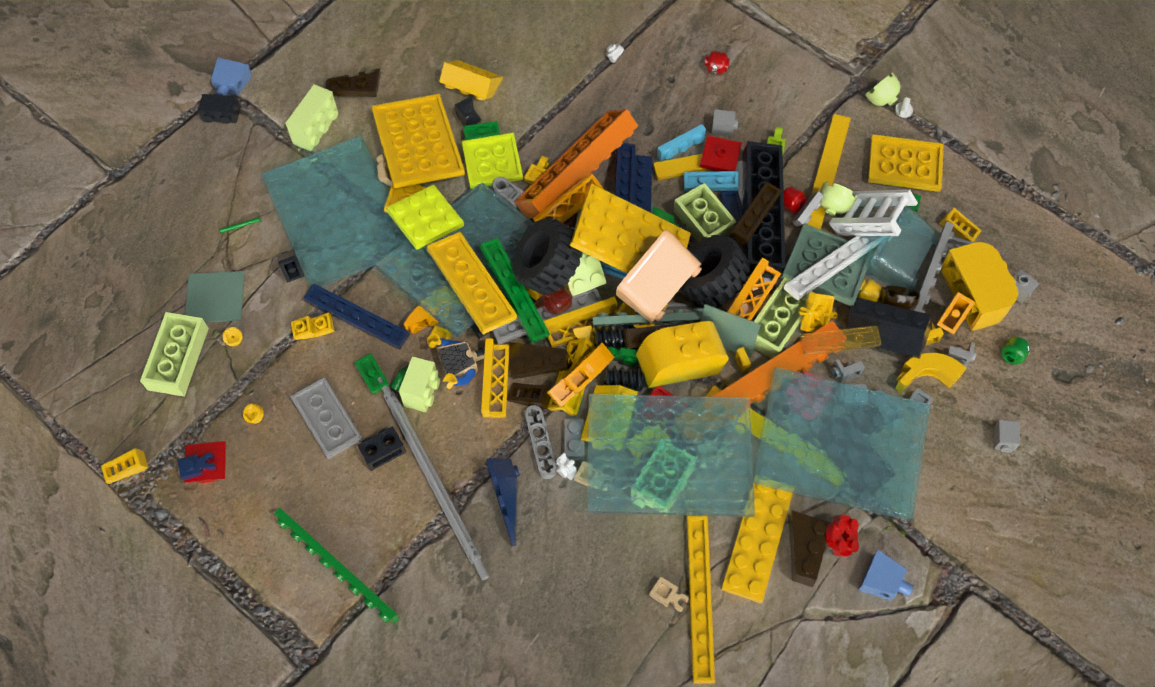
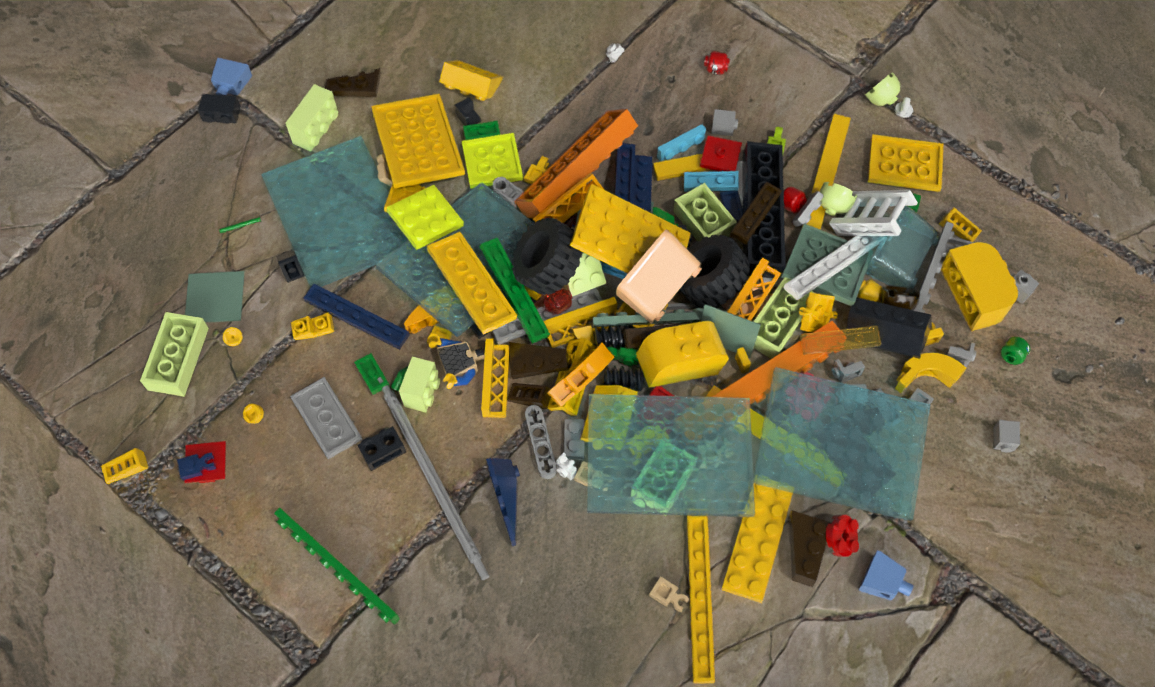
light orange slope [937,292,975,335] -> none

